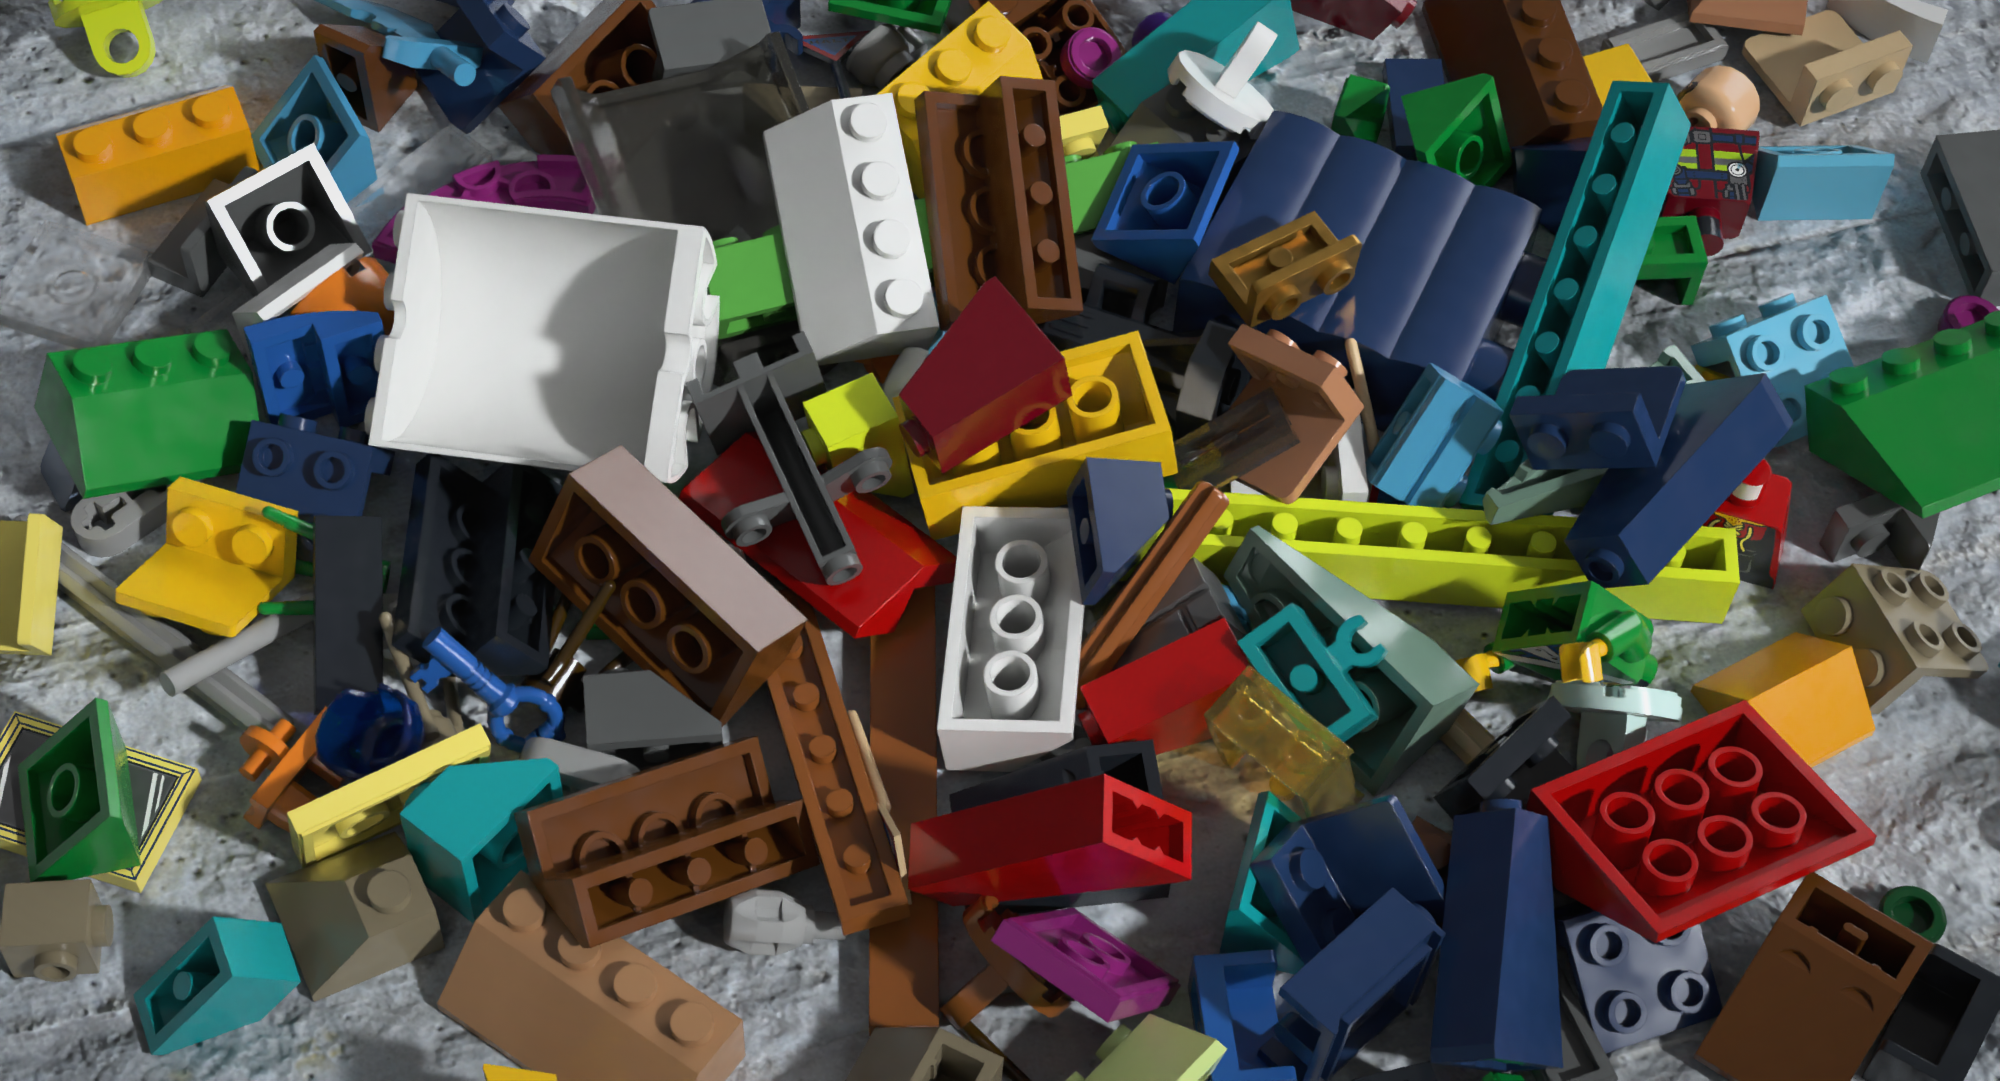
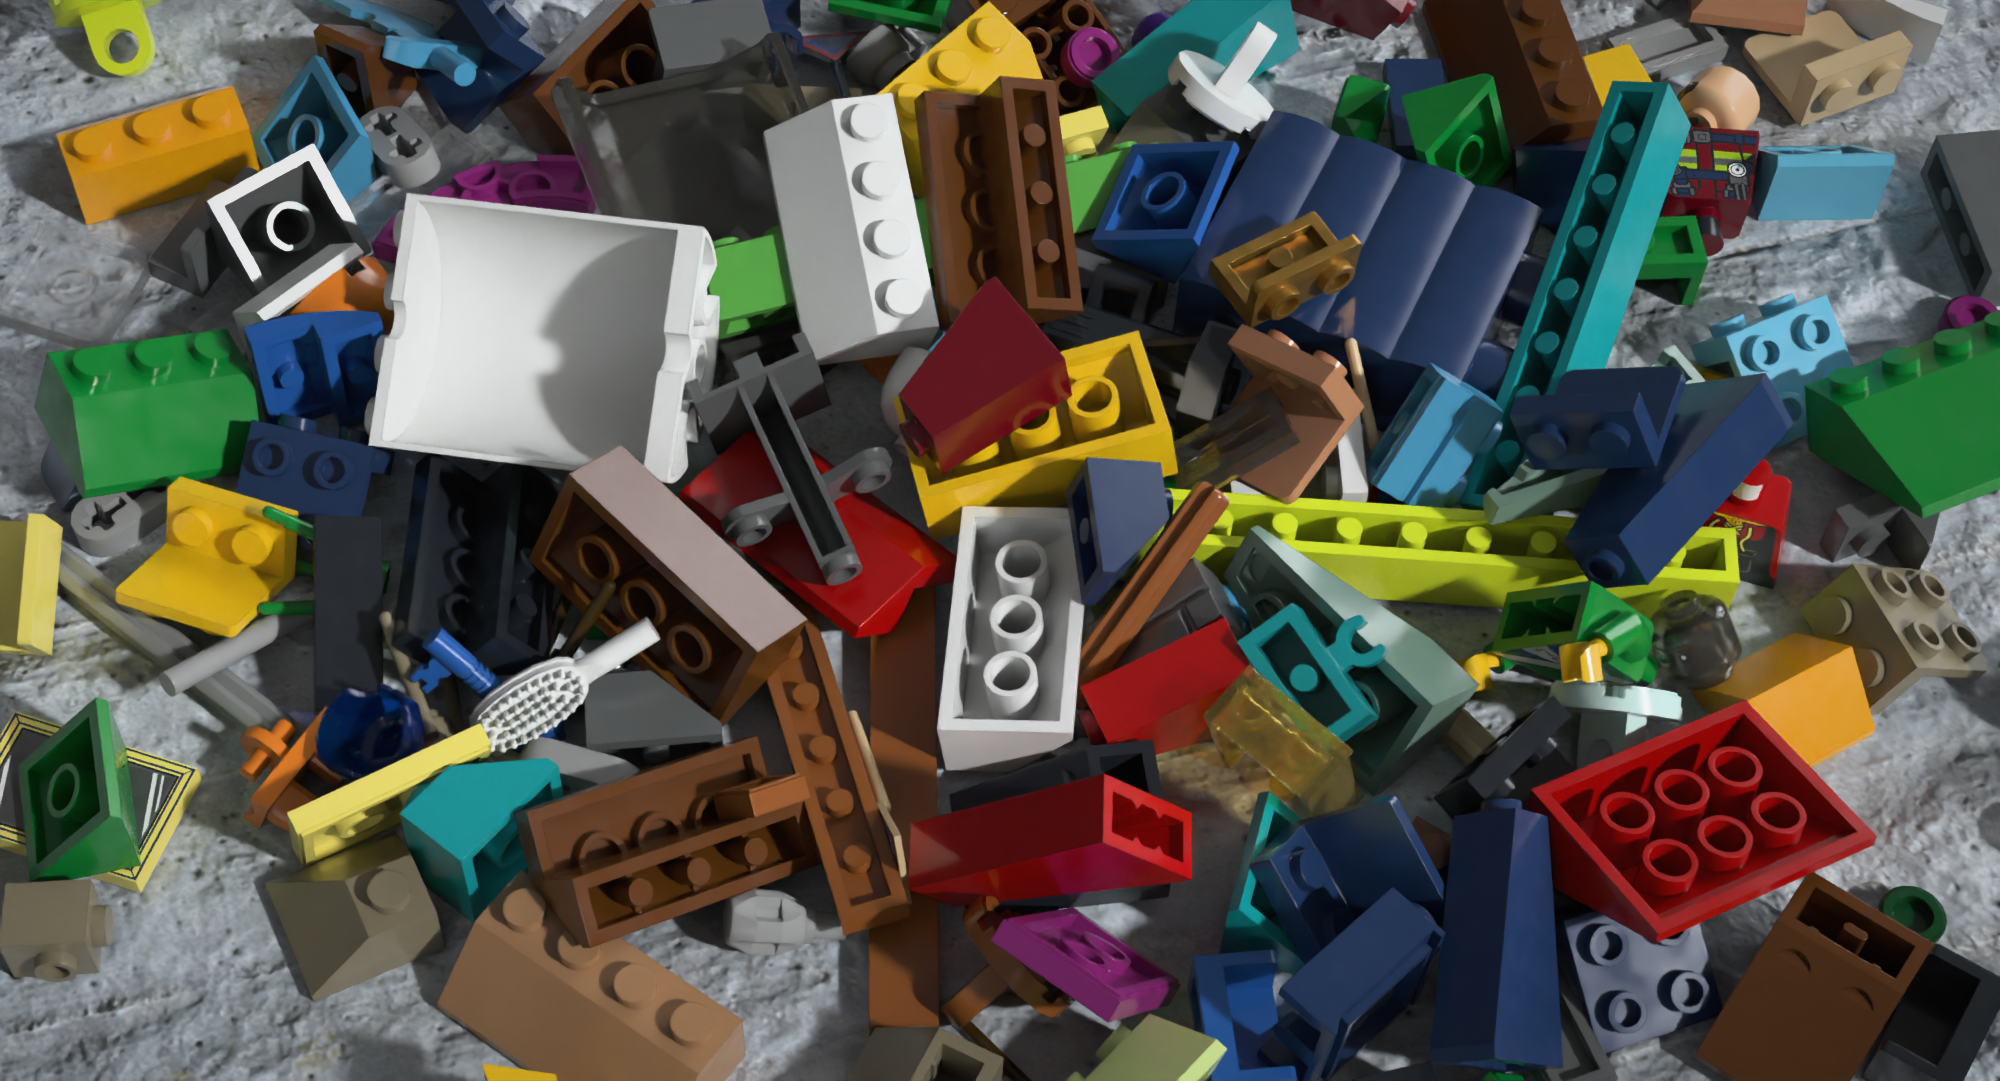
teal slope [133,916,301,1055] -> none
neon yellow slope [800,373,915,498] -> none
none -> light grey beam [359,106,441,189]
none -> white piece [470,617,661,753]
none -> dark orange tile [713,773,810,819]
none -> clear smoke head [1650,590,1742,691]

